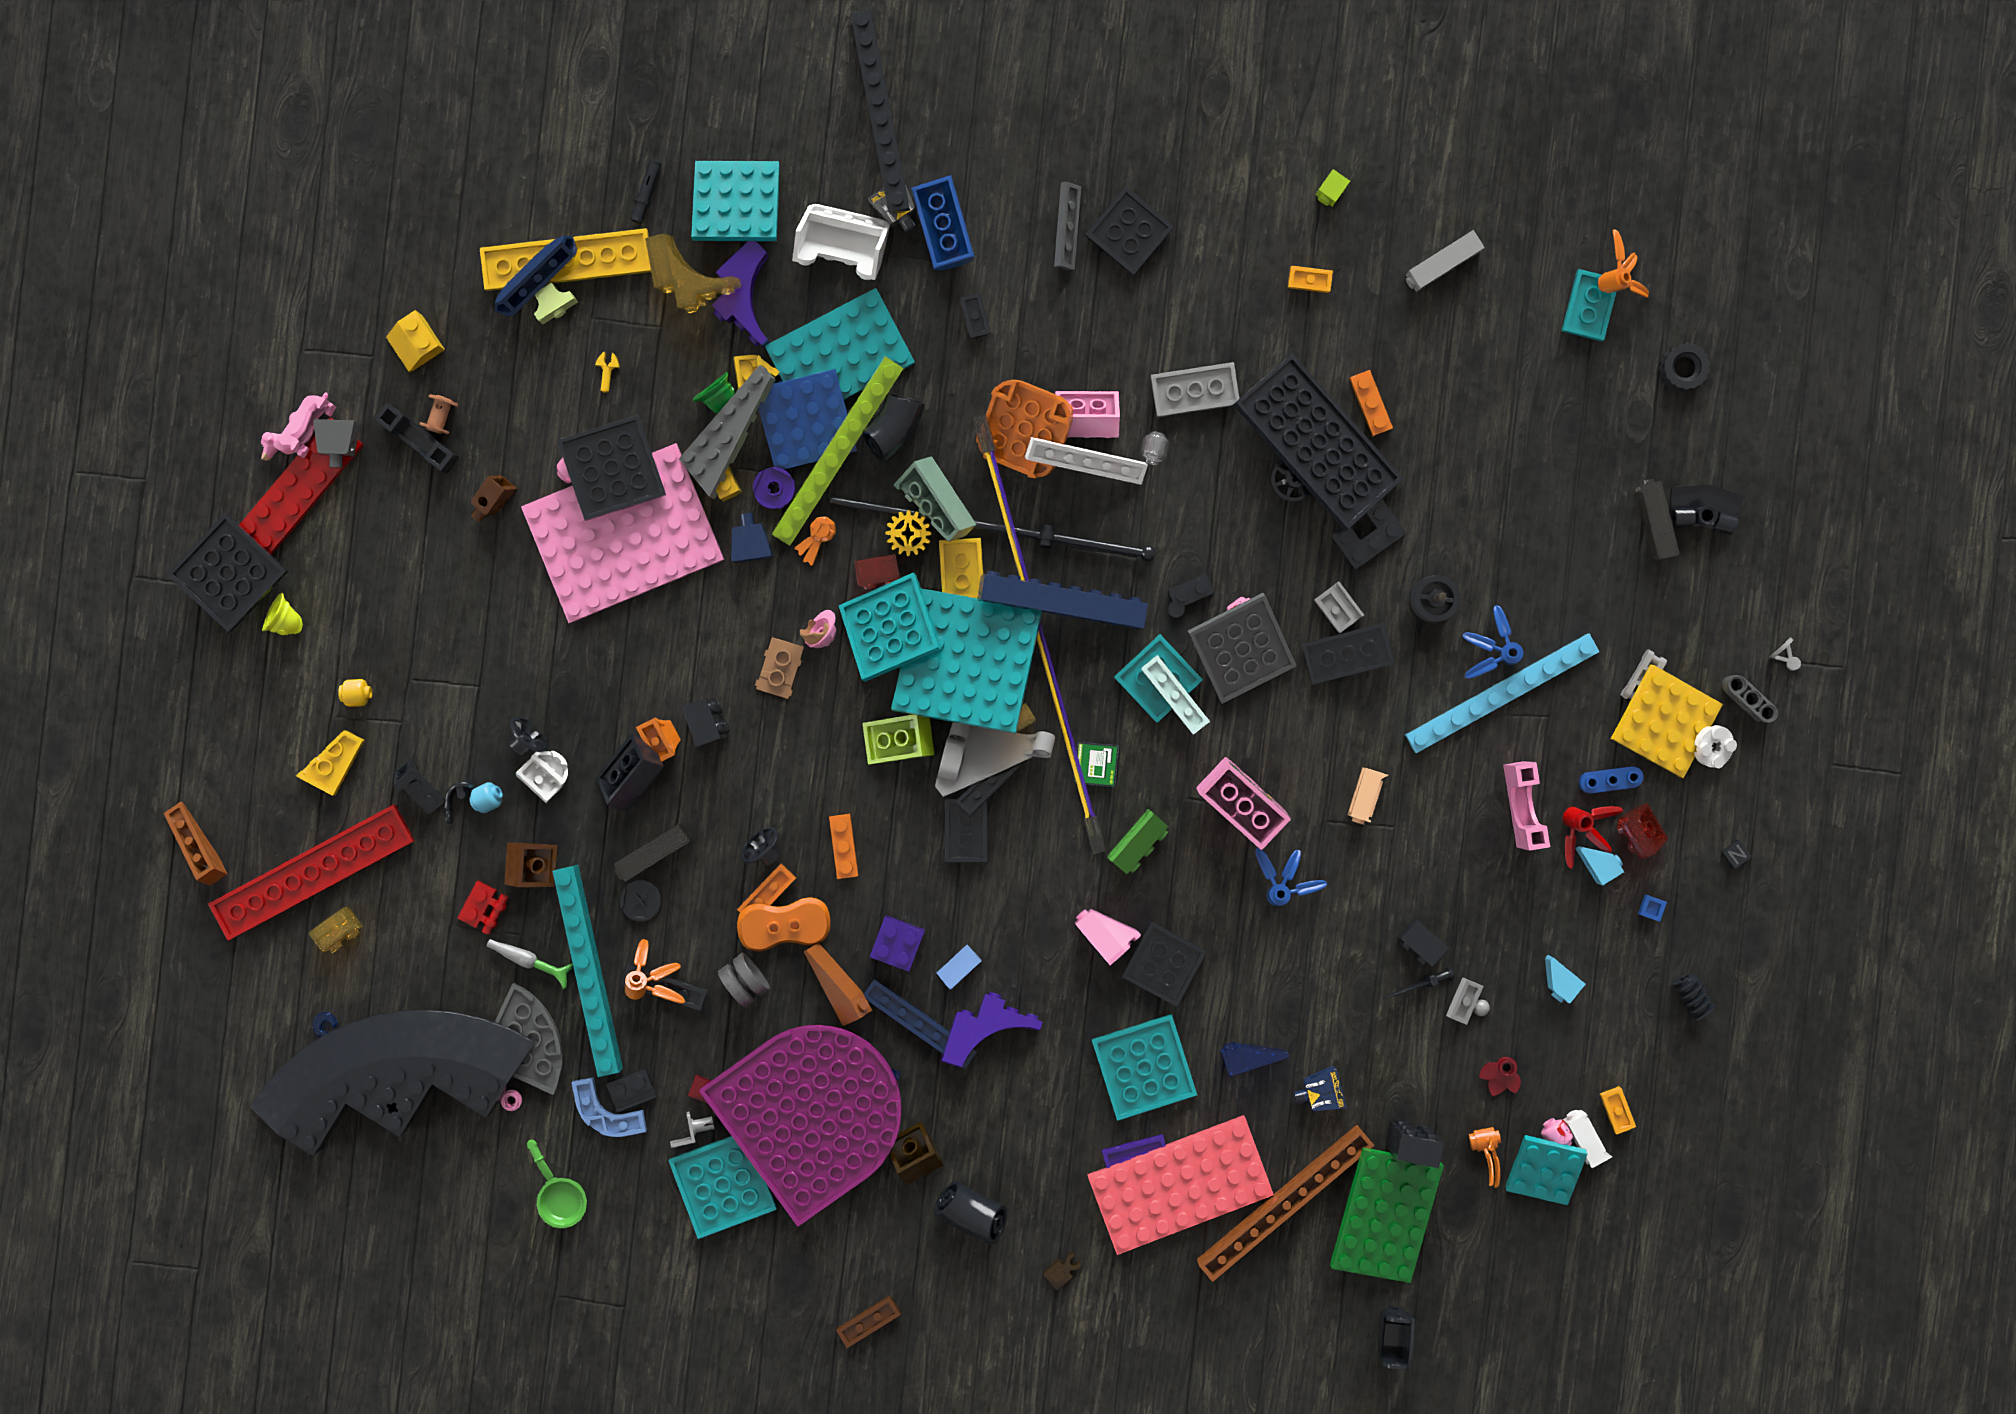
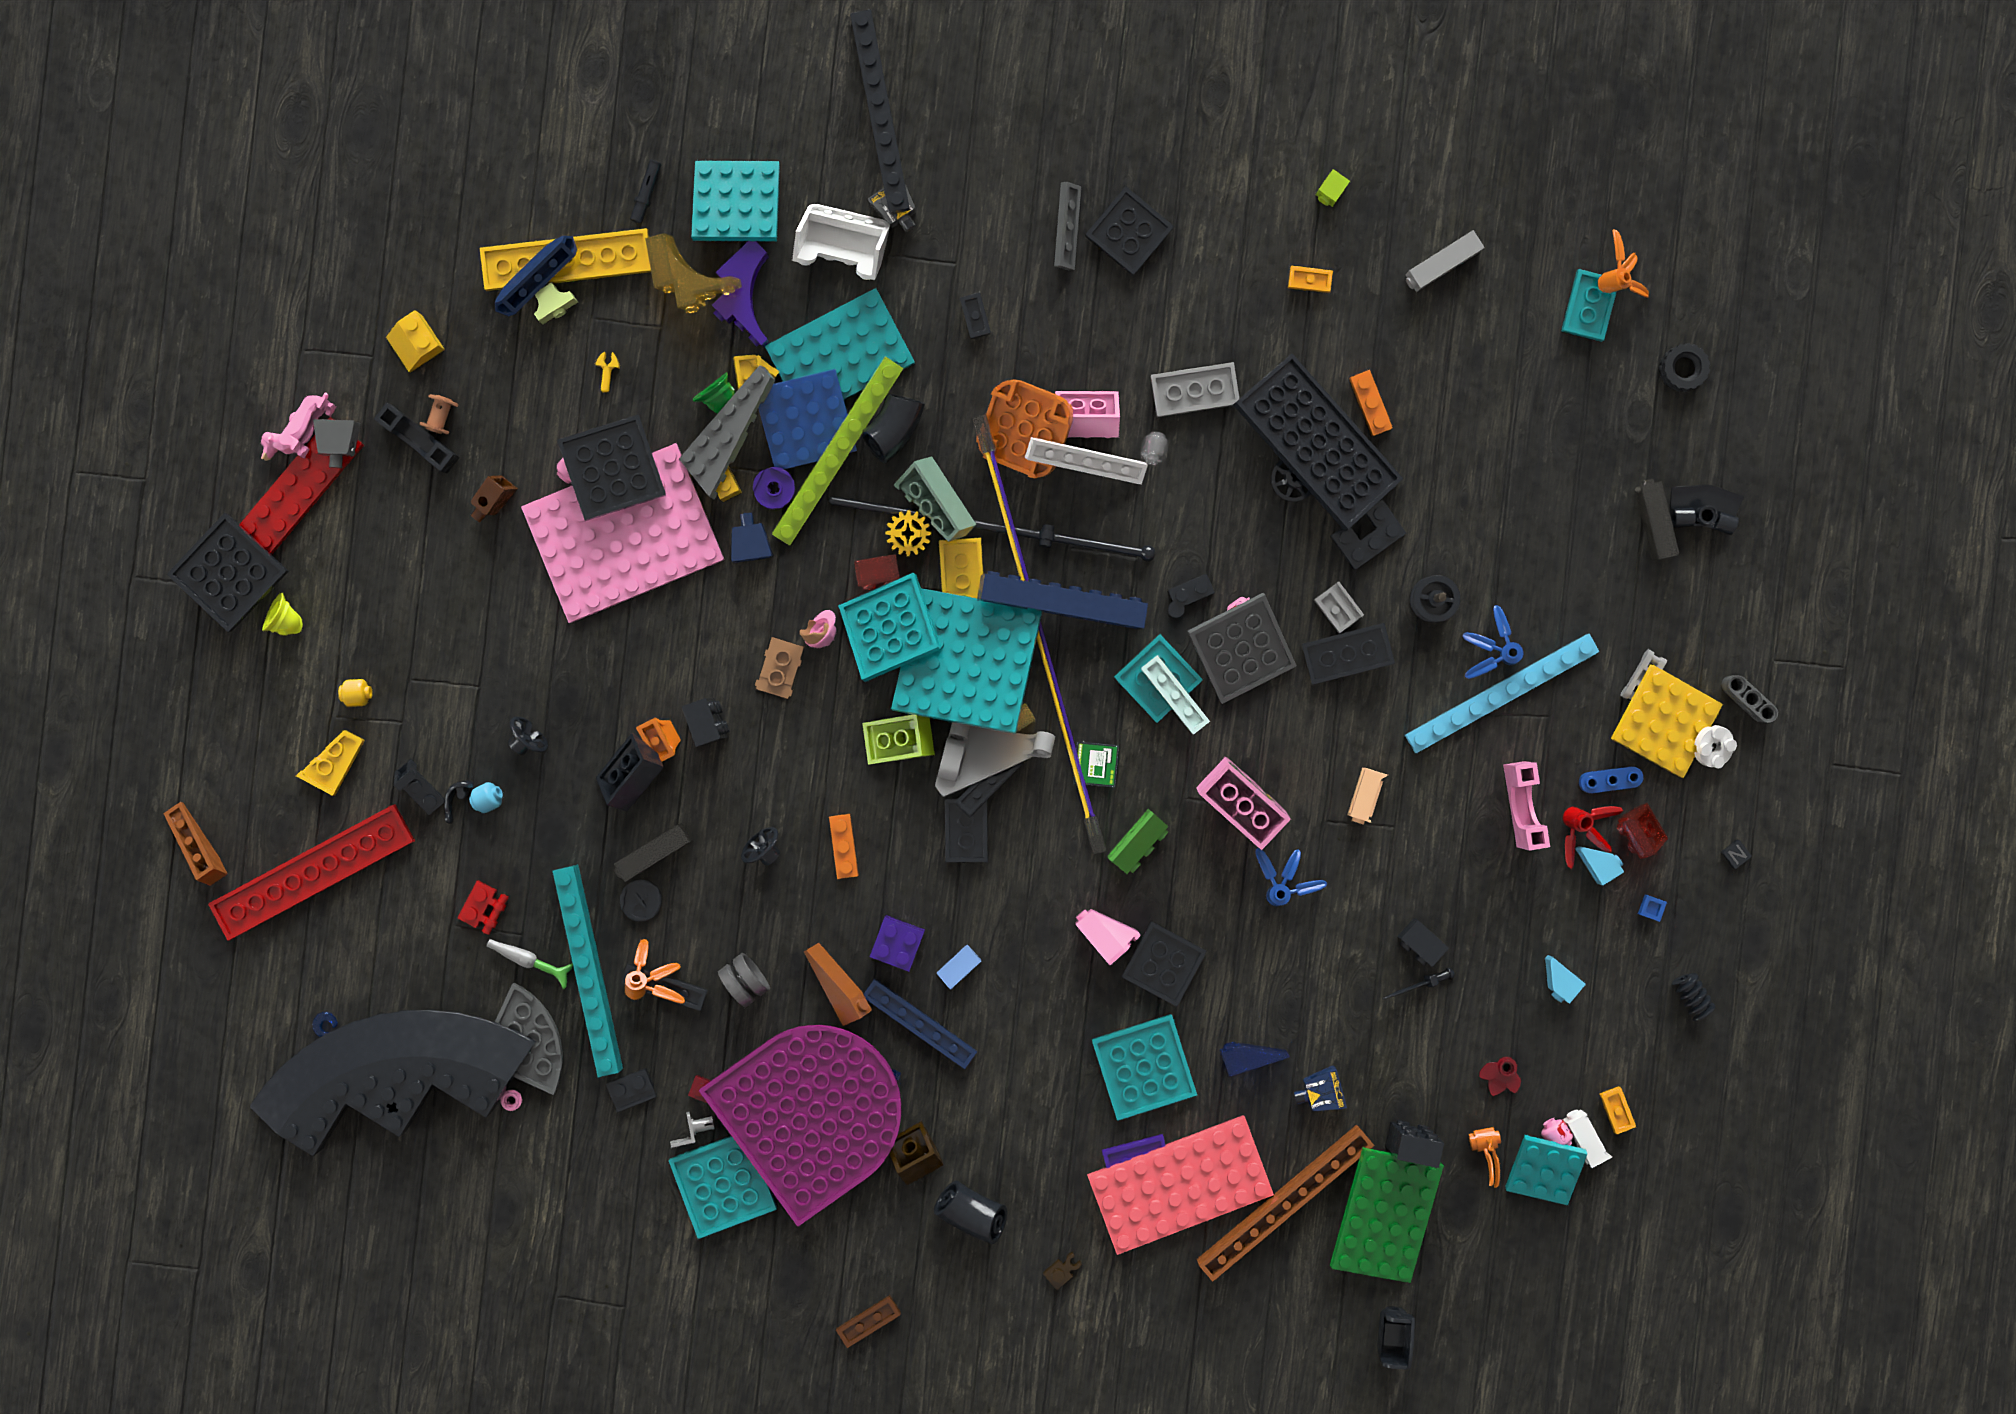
clear yellow brick [309,906,363,953] -> none
reddish brown slope [504,842,557,887] -> none
white slope [515,751,568,803] -> none
bright green piece [527,1140,587,1228] -> none
medium blue plate [572,1077,647,1137] -> none
orange plate [737,863,796,913] -> none
orange plate [737,898,830,951] -> none
orange piece [795,517,836,566] -> none
blue brick [911,175,975,270] -> none
dark purple arch [941,992,1043,1068] -> none
light grey plate [1446,978,1490,1025] -> none
light grey piece [1769,637,1801,671] -> none

